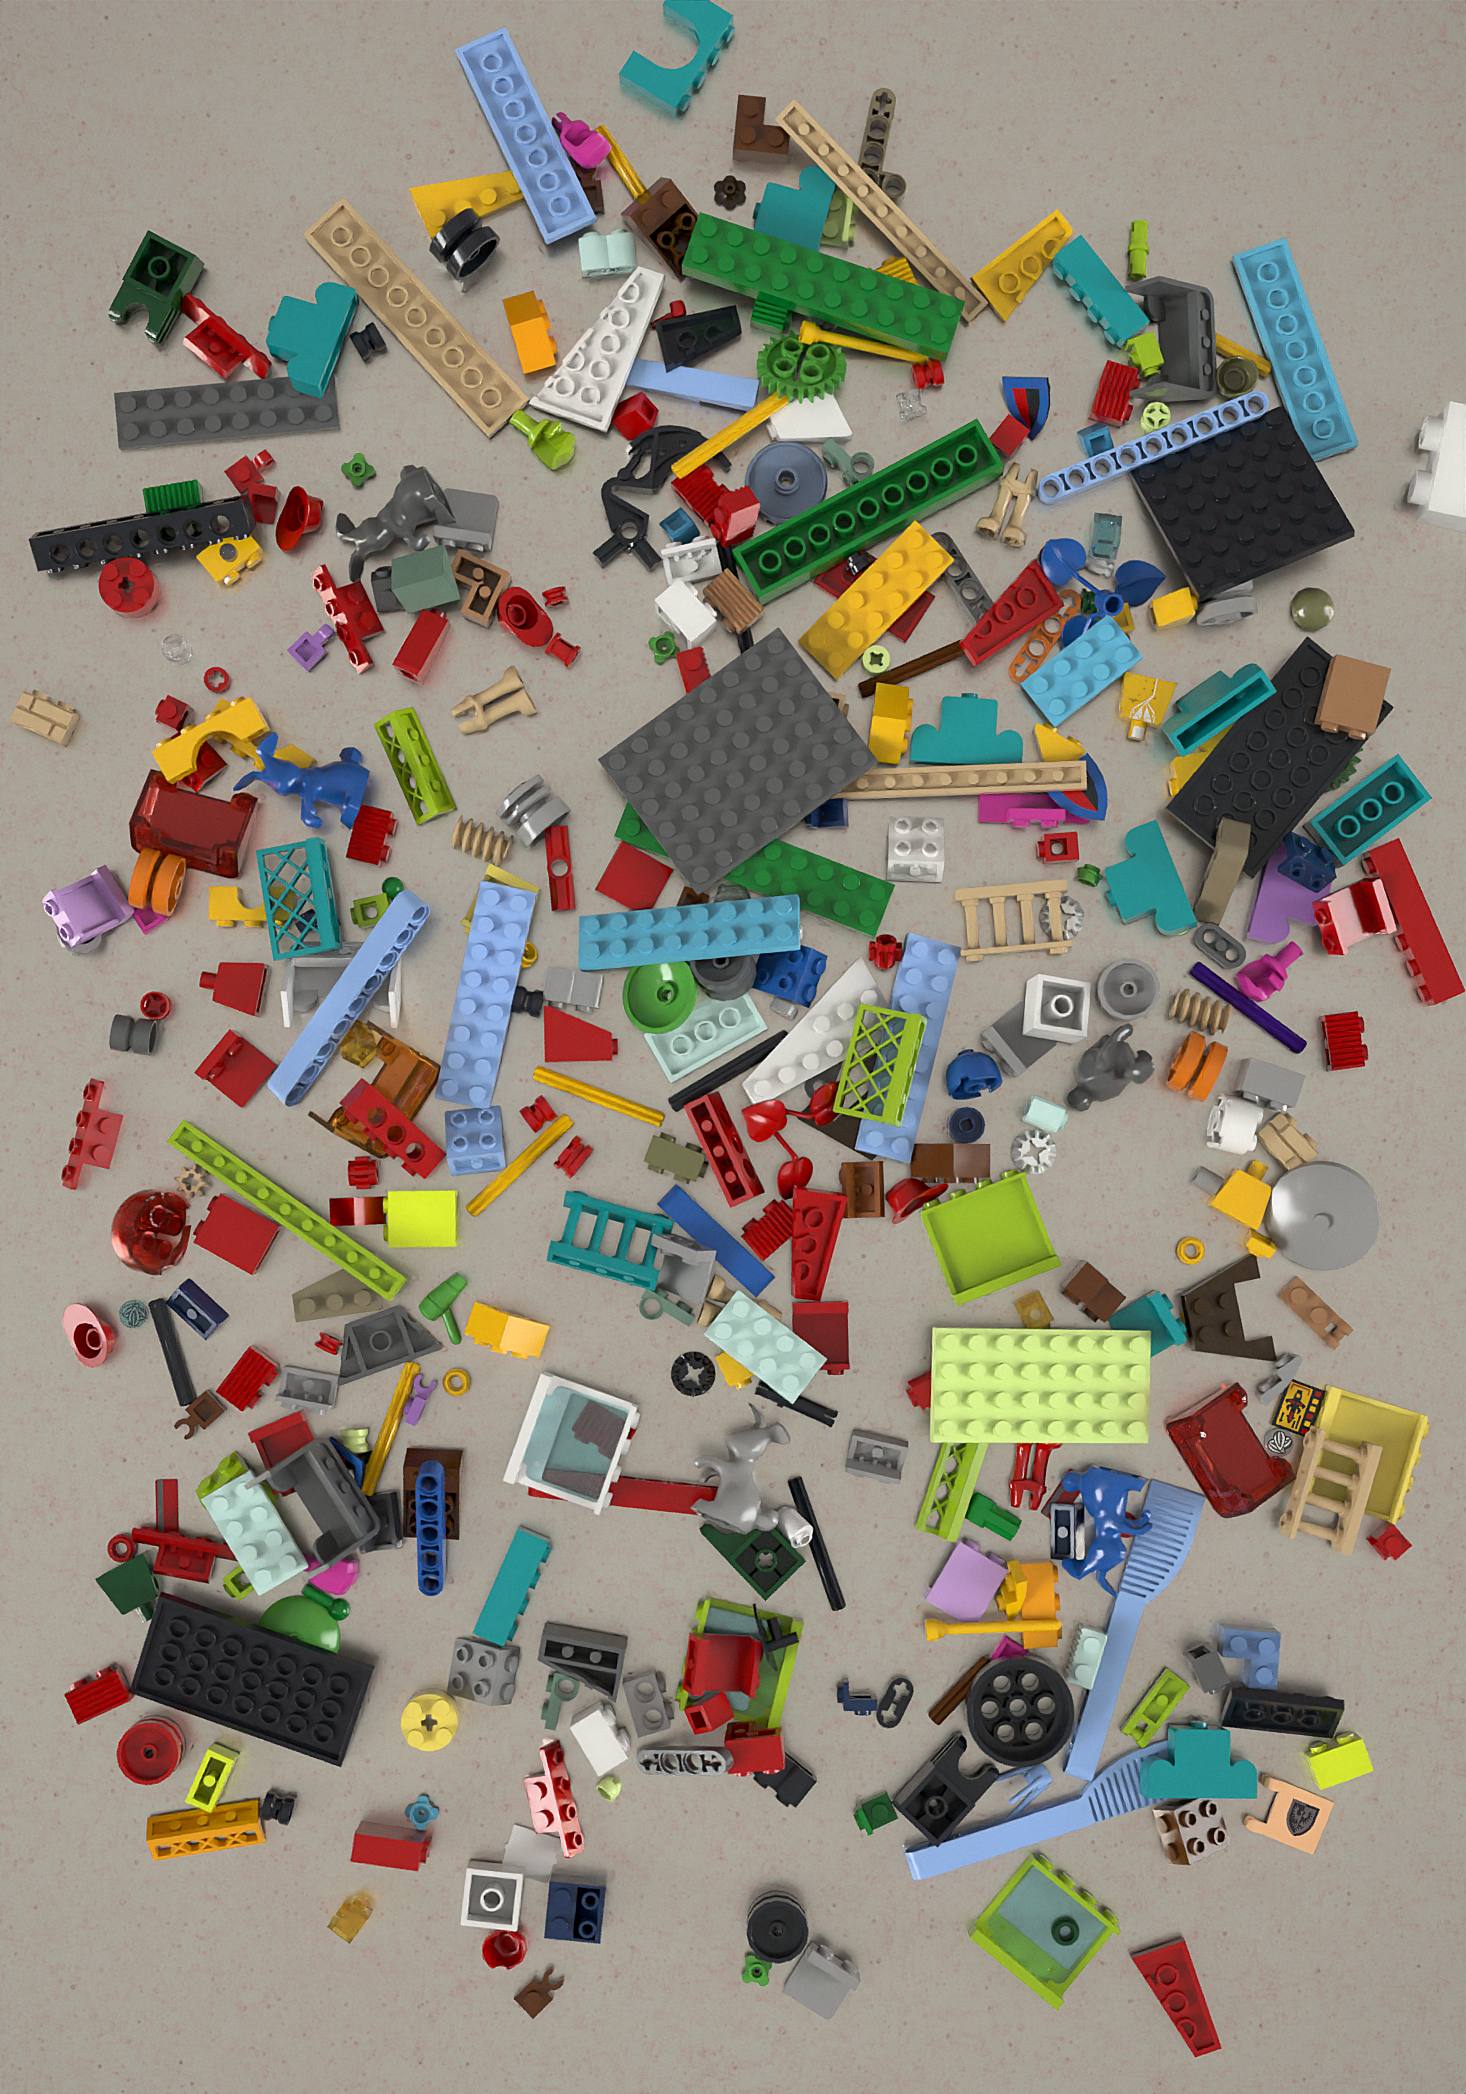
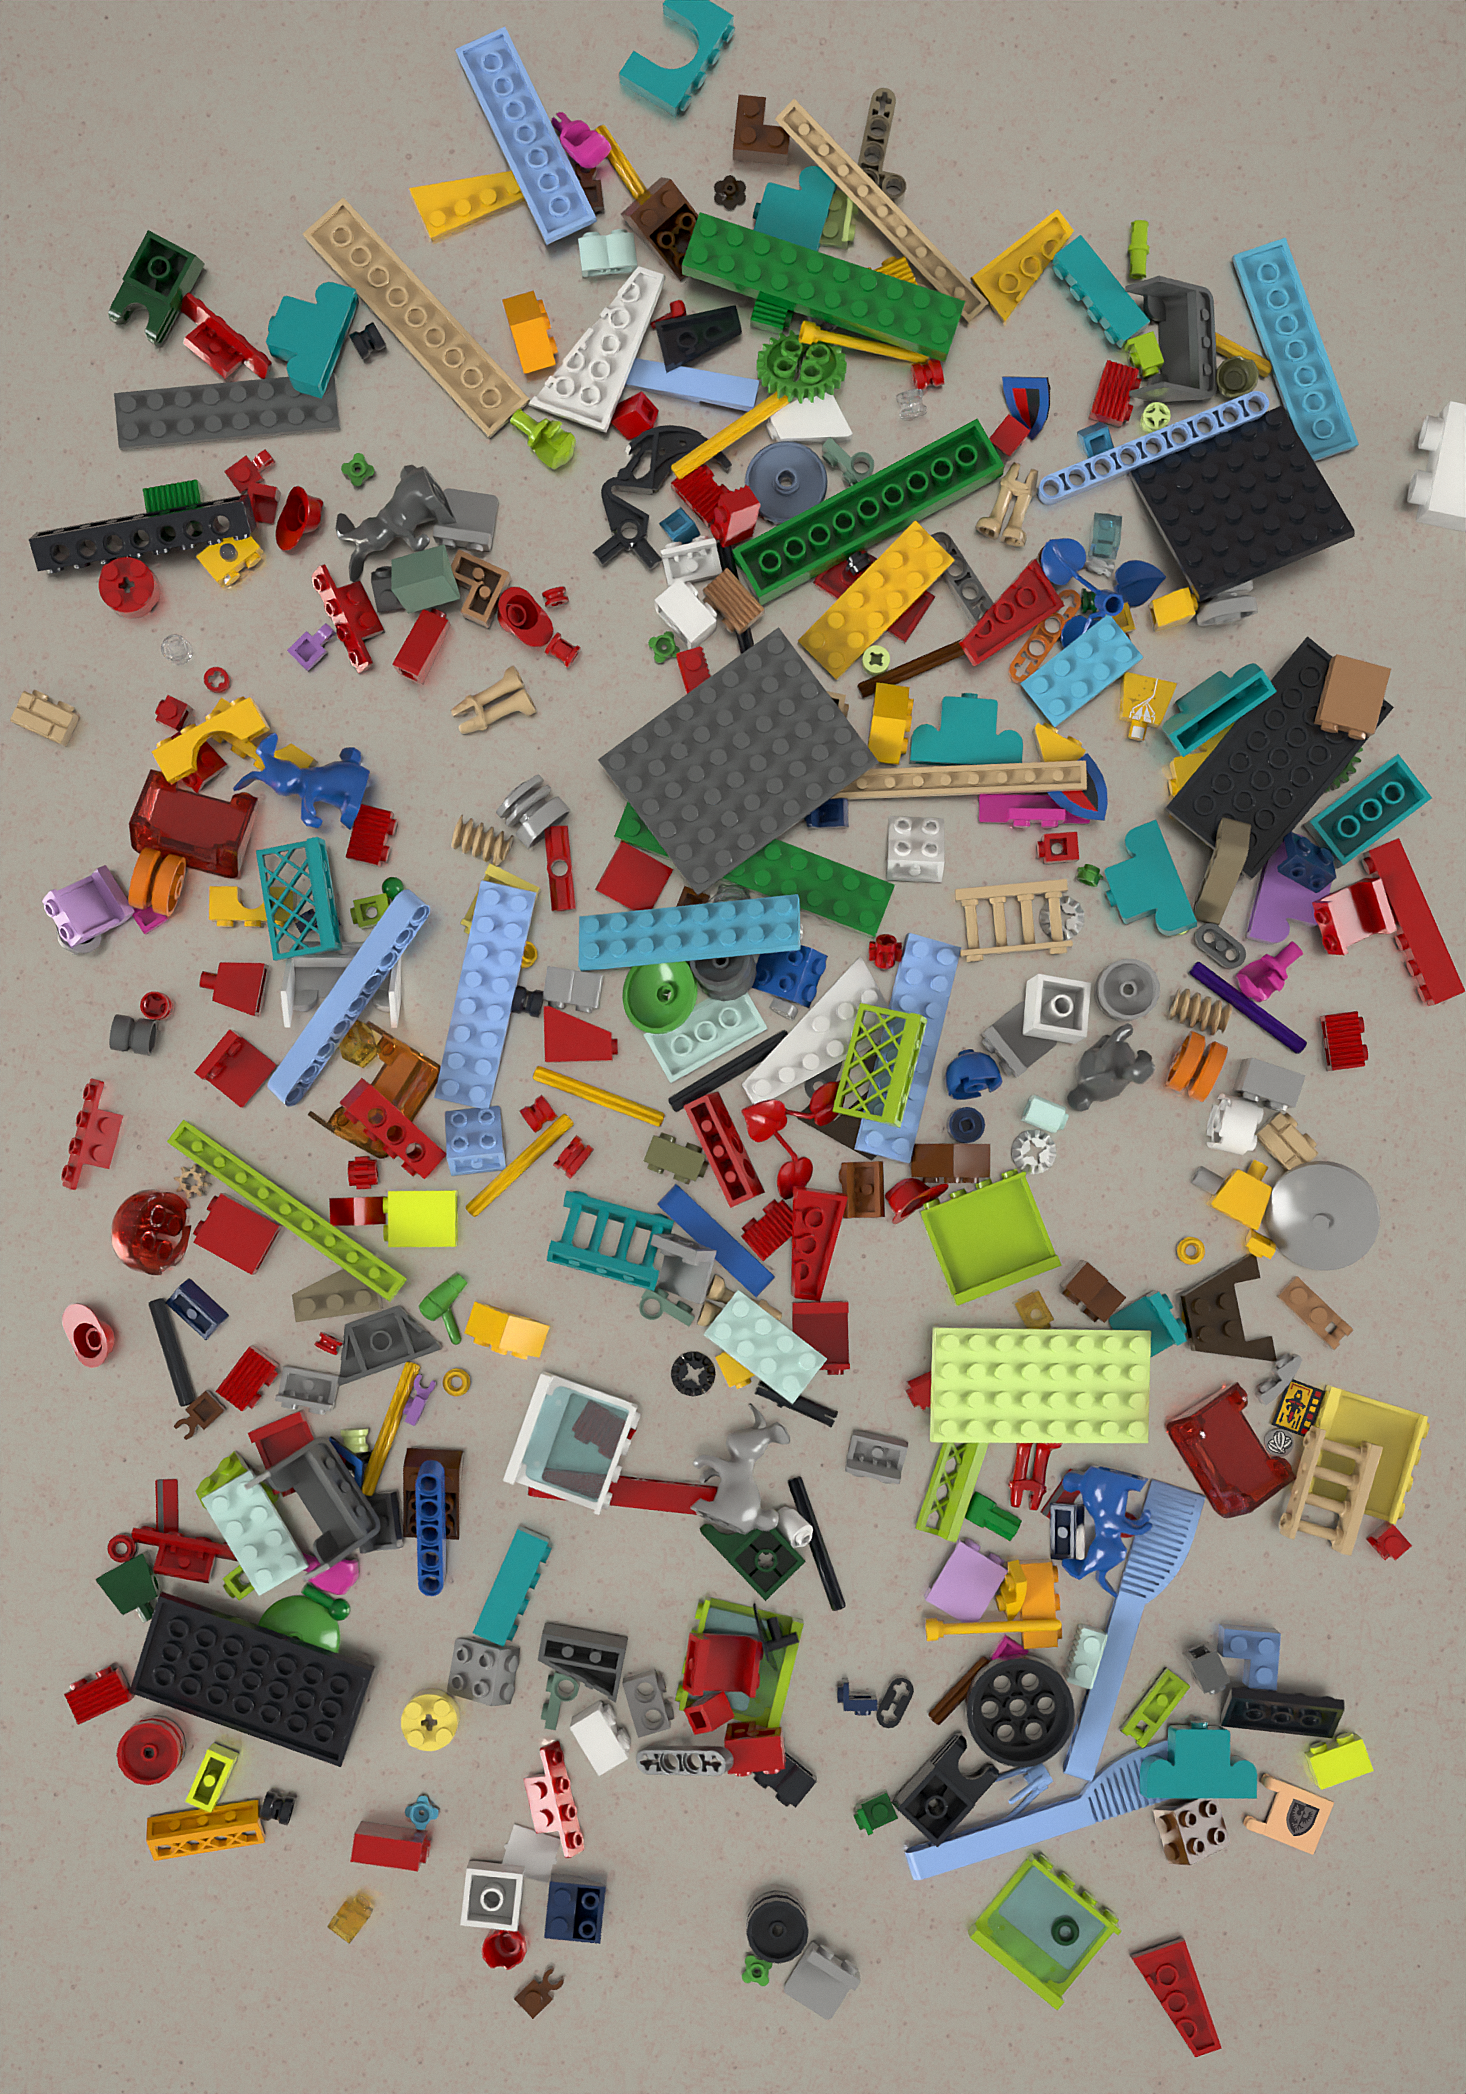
clear light blue tile [119,1300,149,1328] -> none
lime fence [374,707,457,825] -> none
black wheel [429,208,500,281] -> none
yellowish green hinge [596,1777,621,1802] -> none
olive hair [1290,587,1334,631] -> none

